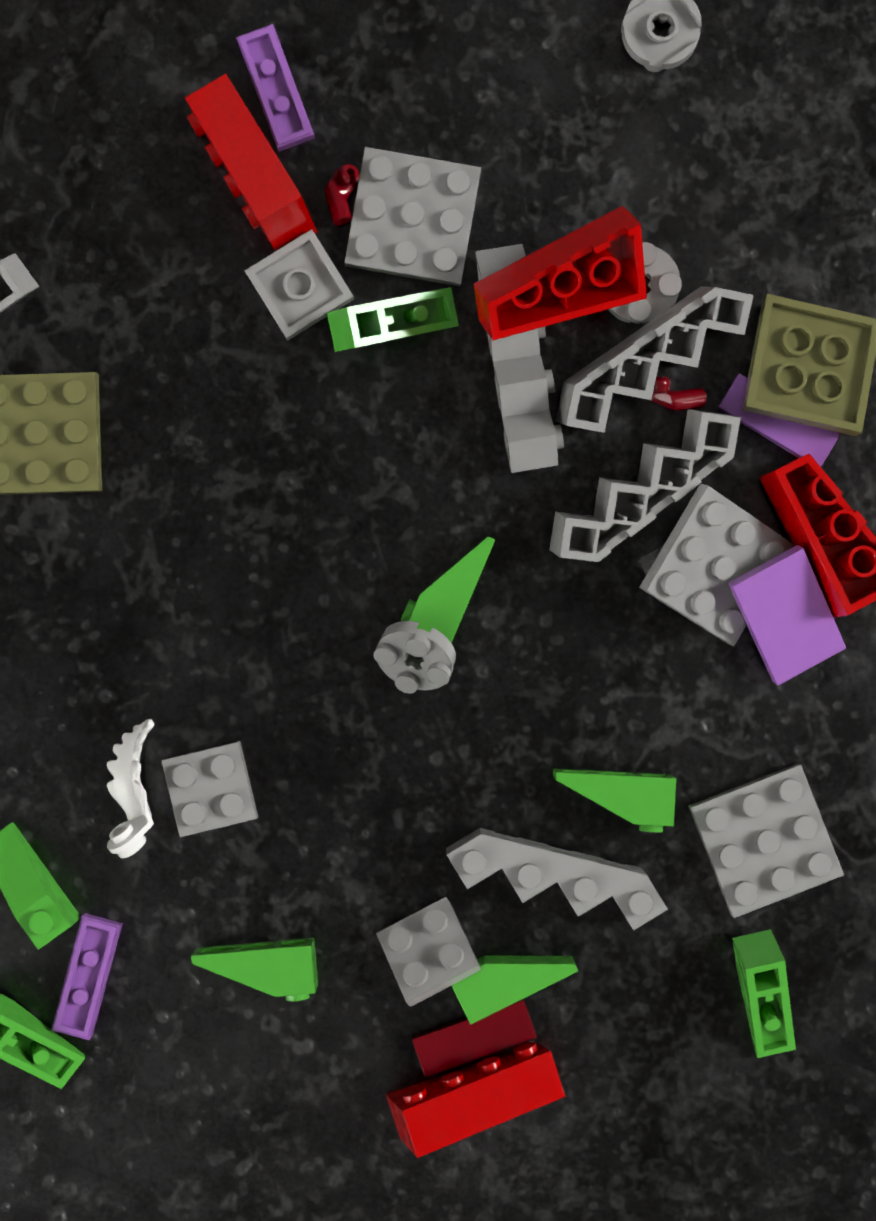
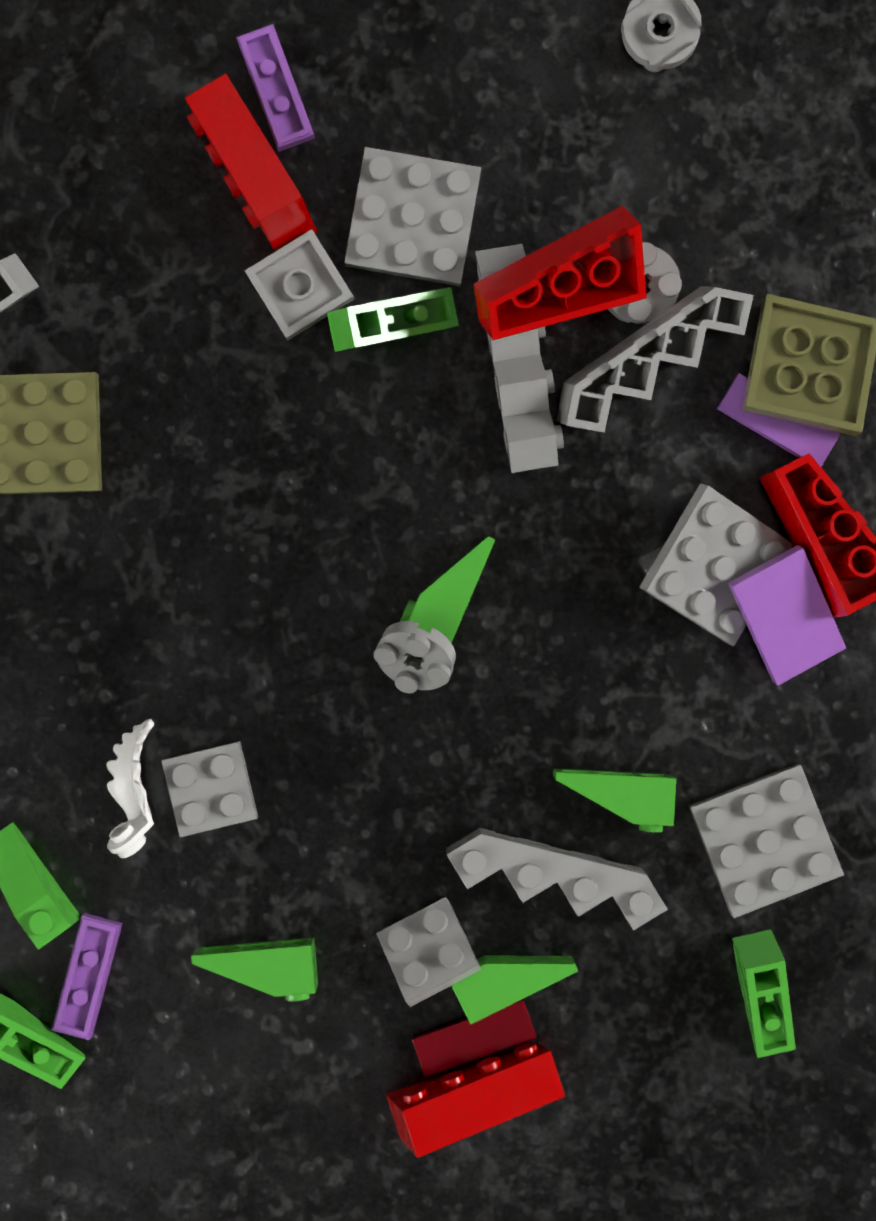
dark red arm [324,164,360,226] -> none
light grey brick [549,409,741,562] -> none
dark red arm [651,376,707,411] -> none

